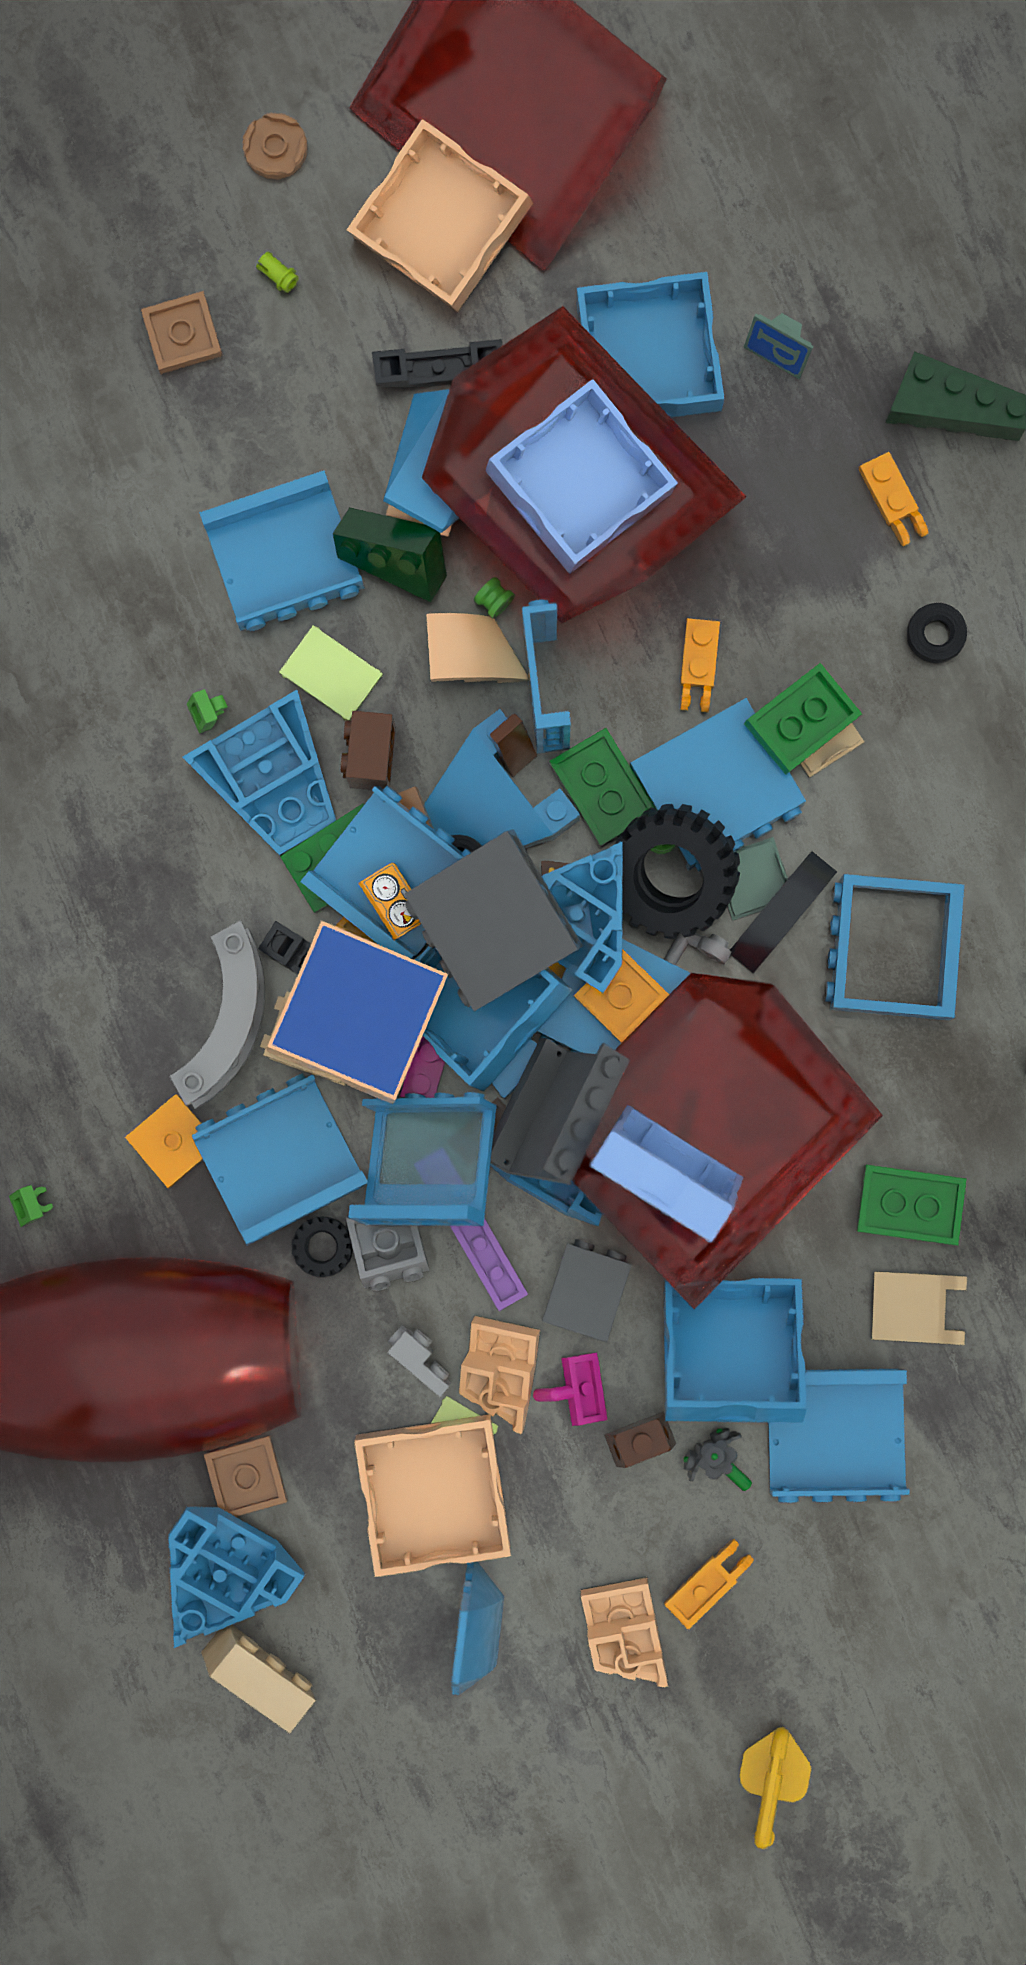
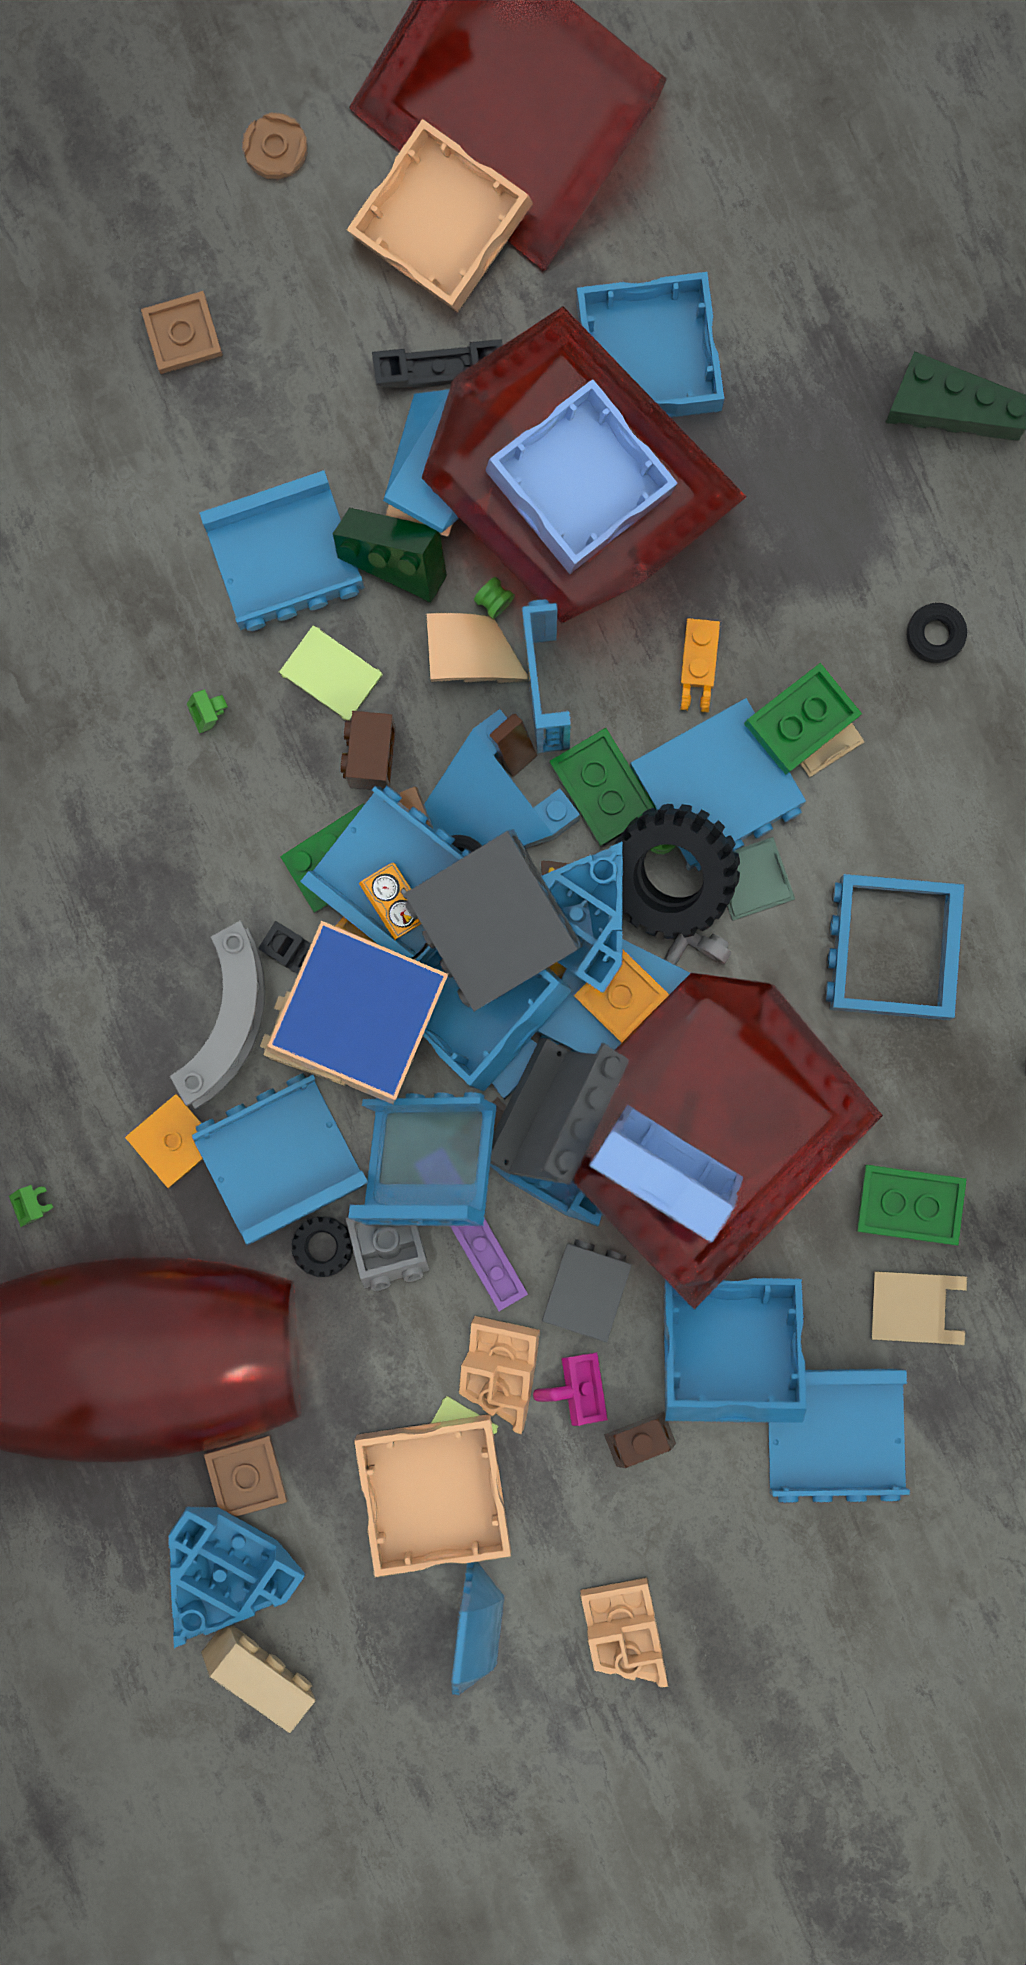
dark azure wedge [182,690,336,855] -> none
lime pin [256,252,299,292] -> none
light grey plate [388,1325,451,1397] -> none
dark pink plate [400,1036,445,1098] -> none
light orange hinge [664,1539,754,1630] -> none
dark grey plant [683,1428,752,1491] -> none
black slope [730,851,837,974] -> none
yellow piece [740,1727,811,1849] -> none
piece [743,313,813,379] -> none
light orange hinge [859,452,928,546] -> none

